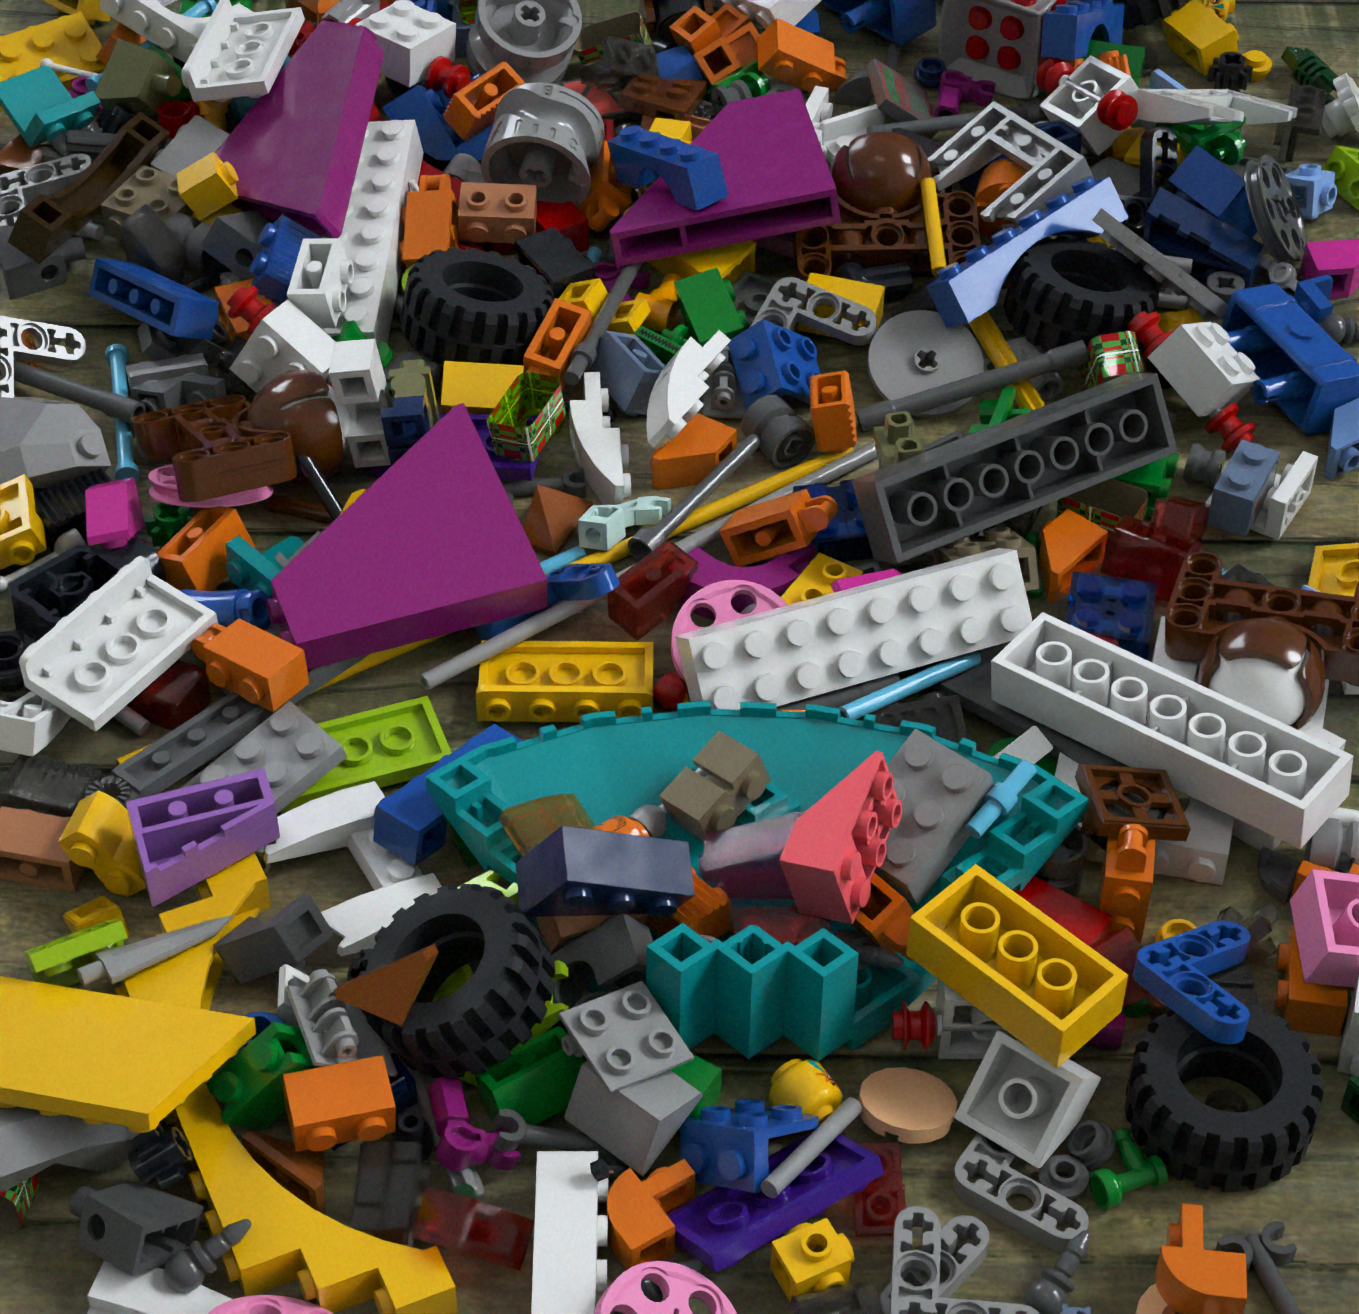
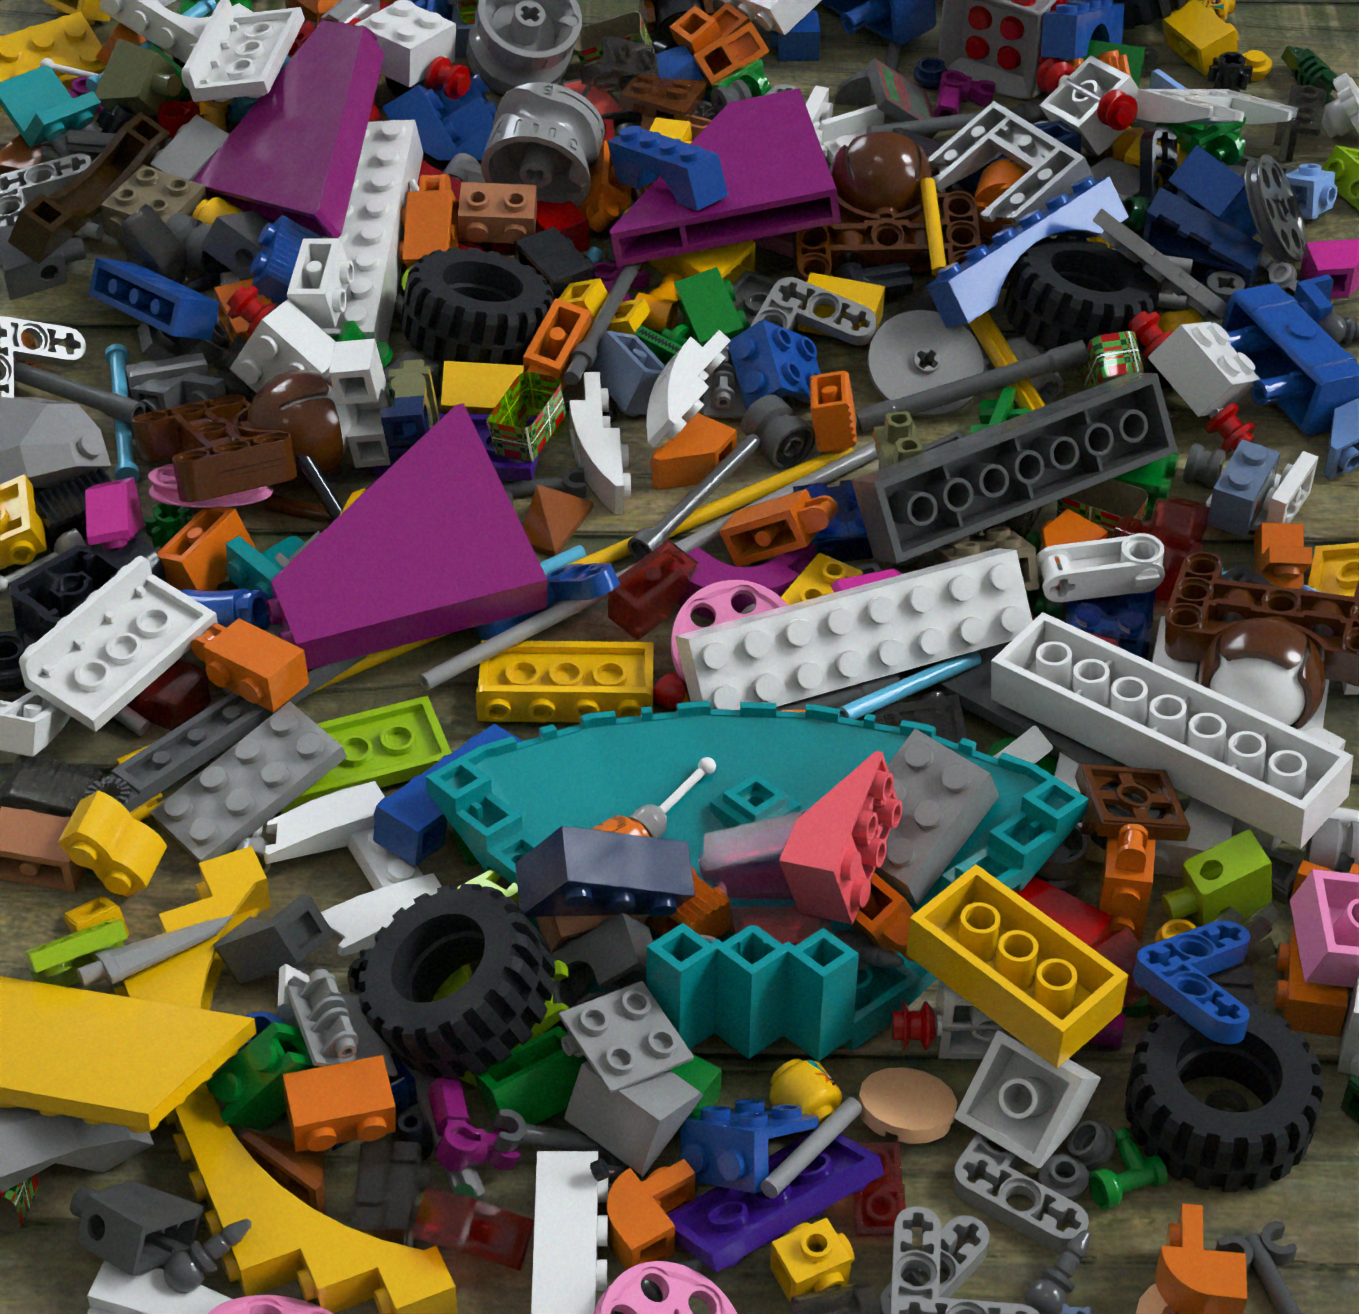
medium lavender wedge [126,768,280,908] -> none
black gear [128,1123,193,1190] -> none
yellow brick [176,152,239,220] -> none
dark orange slope [333,944,438,1026] -> none
orange brick [443,61,526,141] -> none
clear orange slope [499,794,595,857] -> none
light aqua piece [578,496,672,551] -> none
dark tan piece [659,730,771,846] -> none
orange brick [757,18,847,93] -> none
medium azure bar [965,760,1037,839] -> none
none -> dark green plate [1028,582,1062,619]
none -> white piece [1036,533,1165,602]
none -> dark green plate [1121,196,1150,233]
none -> lime torso [1161,829,1272,927]
none -> orange brick [1254,523,1312,590]

